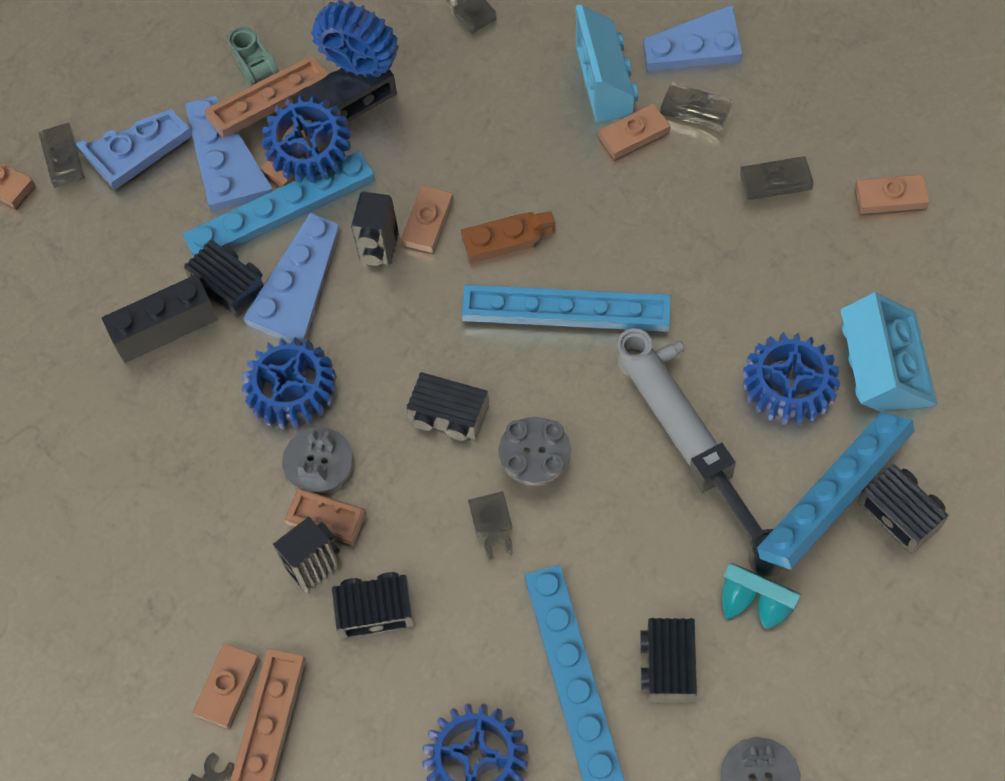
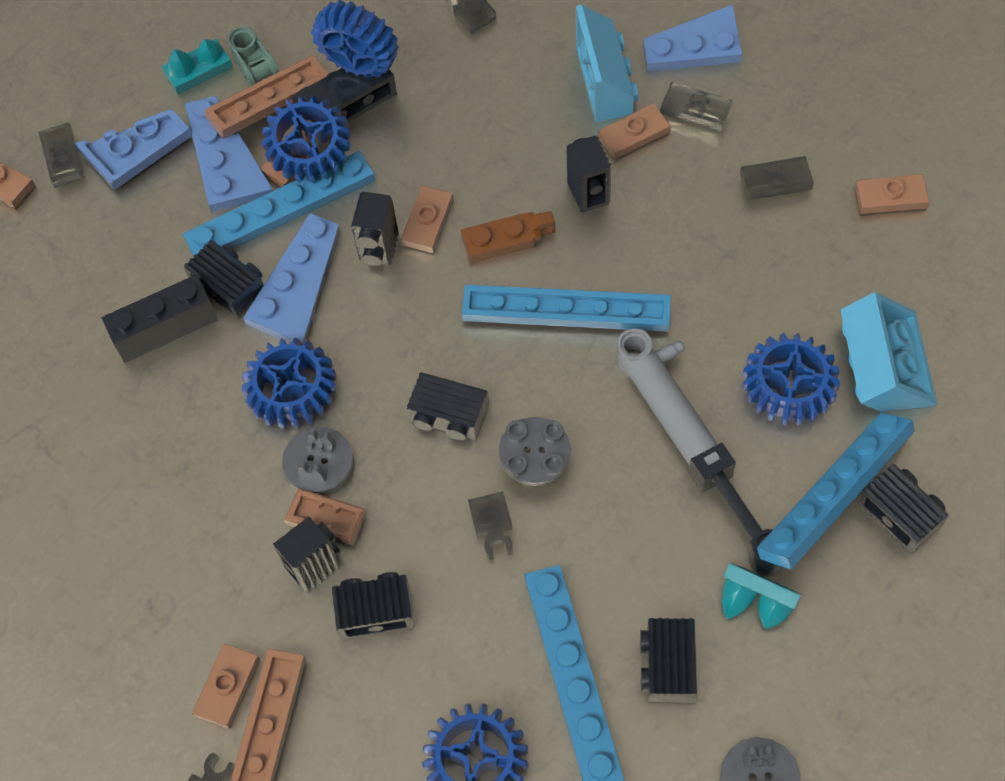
none -> teal tile [161,39,233,95]
none -> black brick [566,136,611,213]

